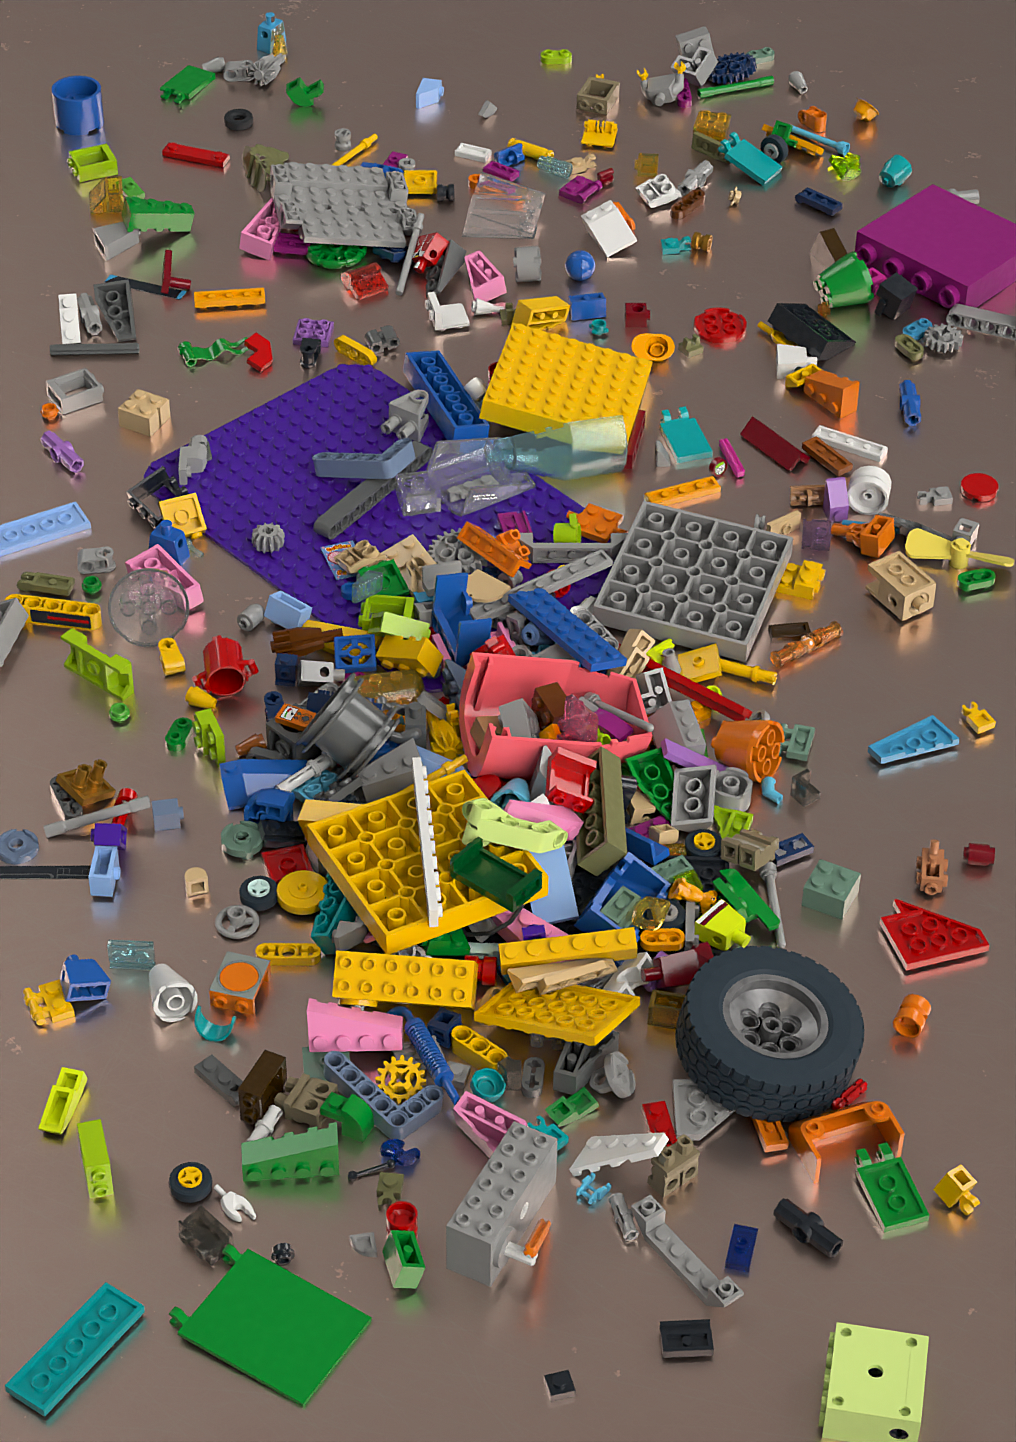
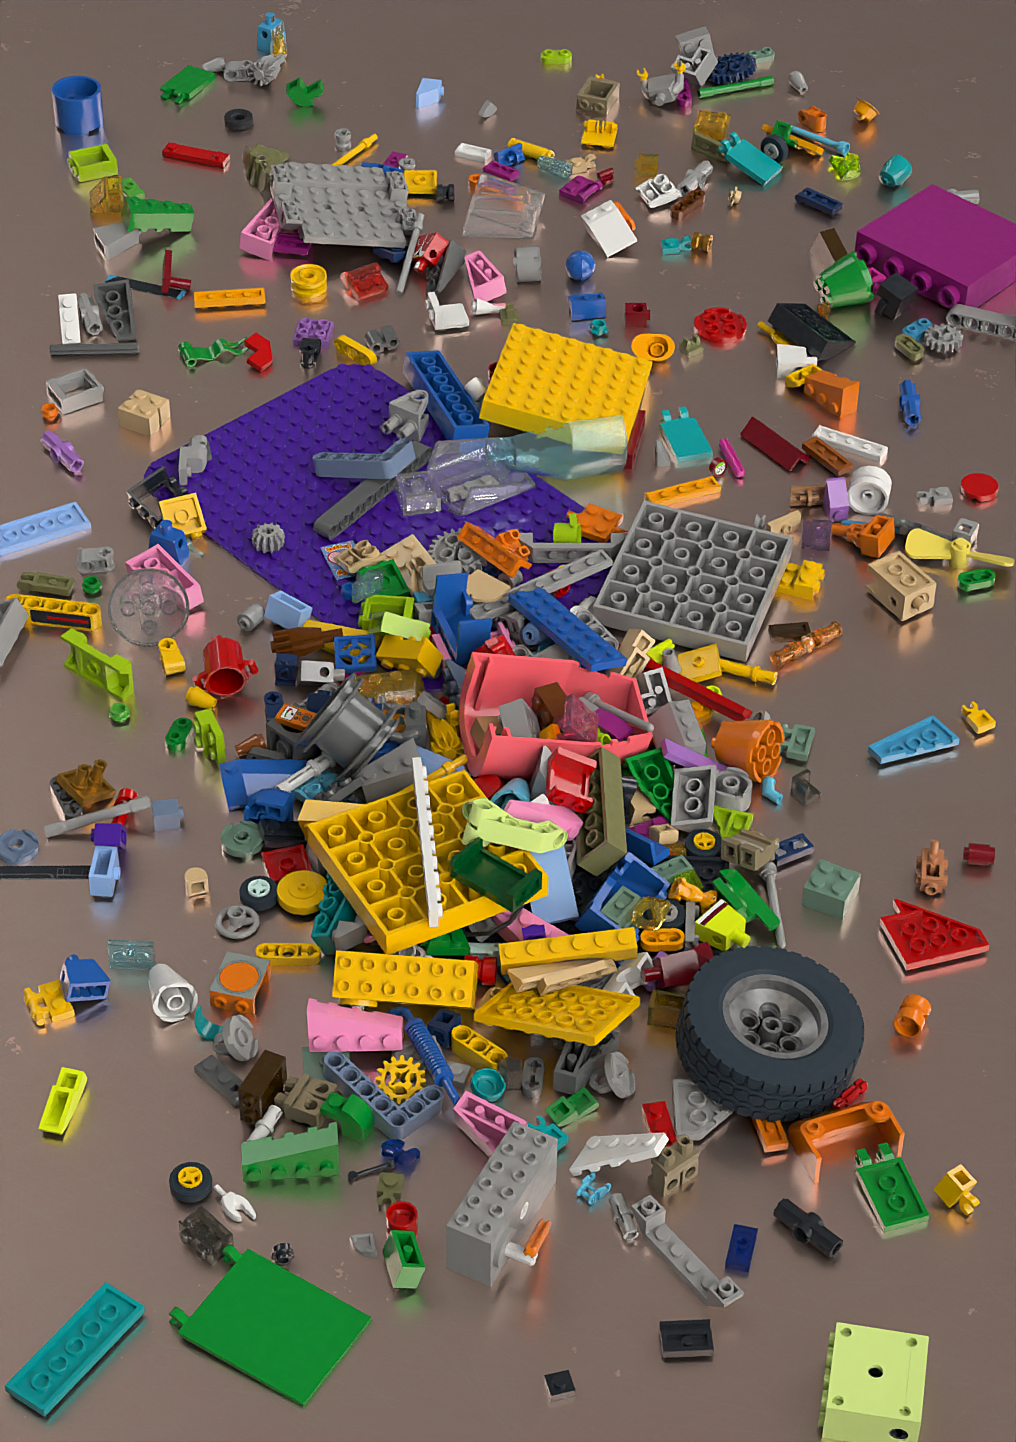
lime window [77,1119,114,1198] -> none
green plate [306,243,367,269] -> none
magenta plate [497,510,533,533] -> none
yellow wedge [509,296,570,332] -> none
none -> light grey tile [212,1015,258,1061]
none -> yellow wheel [290,264,327,299]

